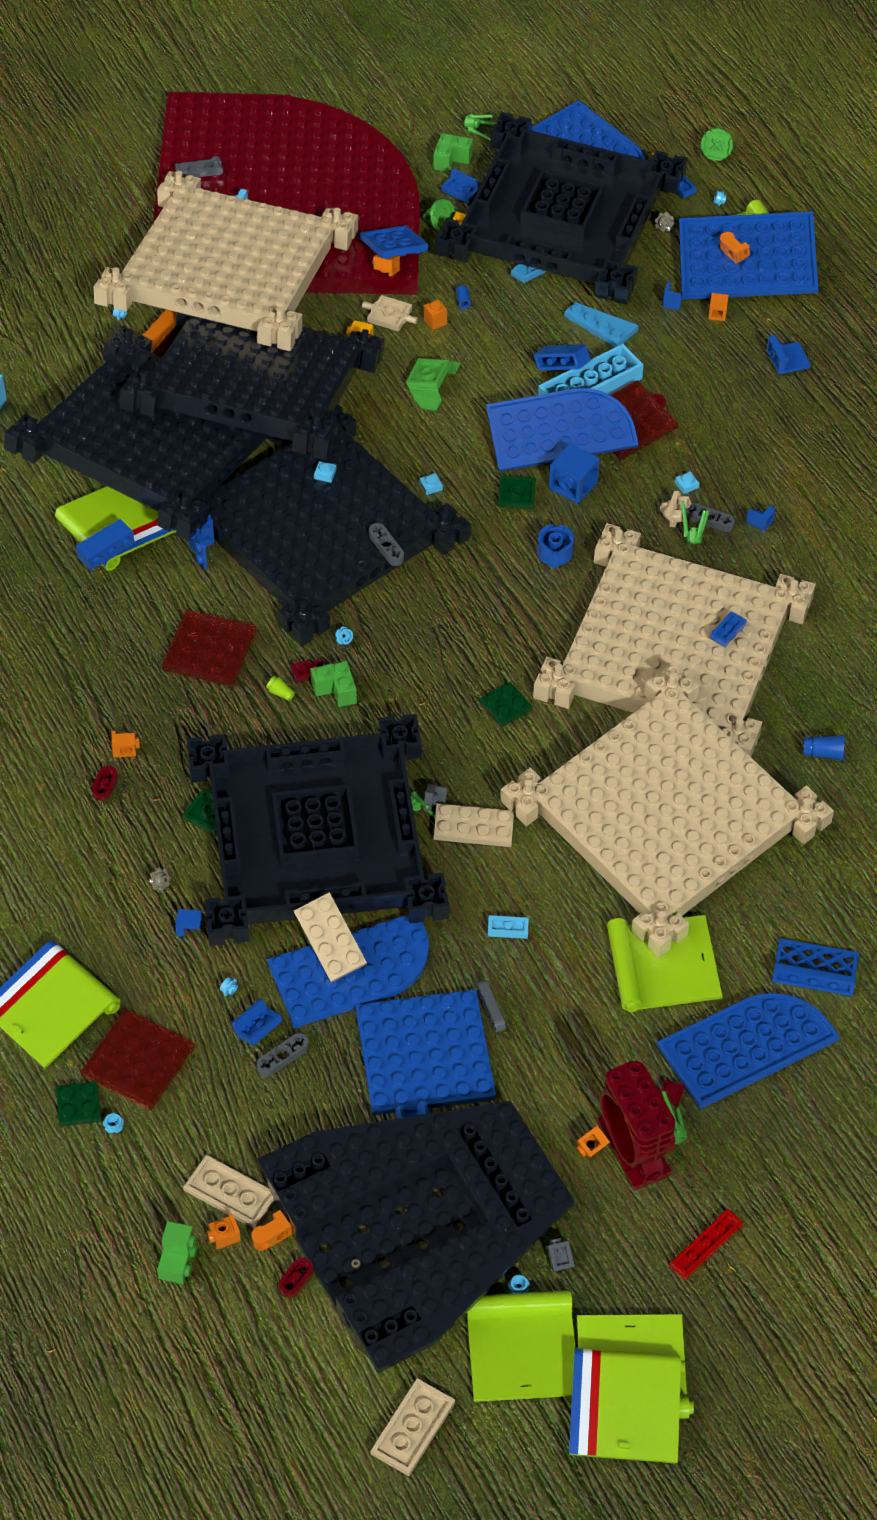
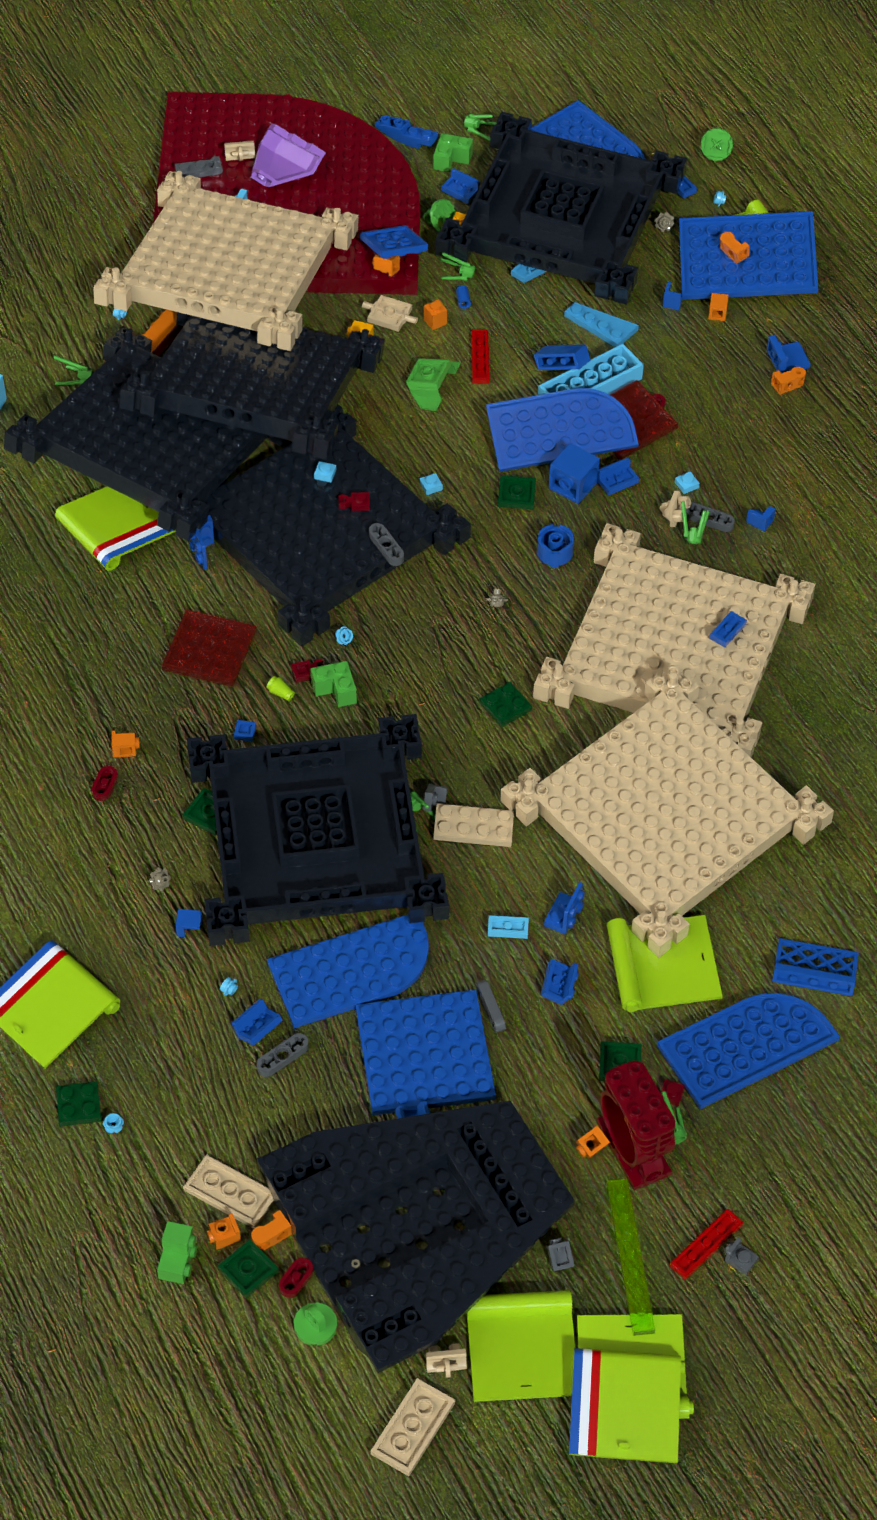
blue brick [76,519,135,570] -> none
clear red plate [80,1009,195,1111] -> none
tan plate [294,892,367,983] -> none
medium azure plate [508,1275,530,1293] -> none
blue plant [804,735,844,761] -> none
none -> bright green plant [54,356,94,386]
none -> dark green plate [217,1239,279,1298]
none -> tan hips [224,141,255,161]
none -> blue plate [234,720,257,742]
none -> medium lavender panel [251,123,326,187]
none -> bright green tile [294,1302,337,1346]
none -> dark red plate [339,492,370,511]
none -> blue slope [375,115,439,149]
none -> tan hips [426,1343,467,1378]
none -> bright green plant [440,252,475,281]
none -> red tile [471,330,490,384]
none -> dark tan plant [486,589,508,607]
none -> blue bracket [540,959,579,1005]
none -> blue bracket [544,882,585,935]
none -> blue bracket [598,458,639,496]
none -> dark green plate [599,1041,642,1082]
none -> clear neon green tile [606,1179,655,1336]
none -> dark grey bracket [724,1237,759,1276]
none -> orange leg [771,367,806,395]

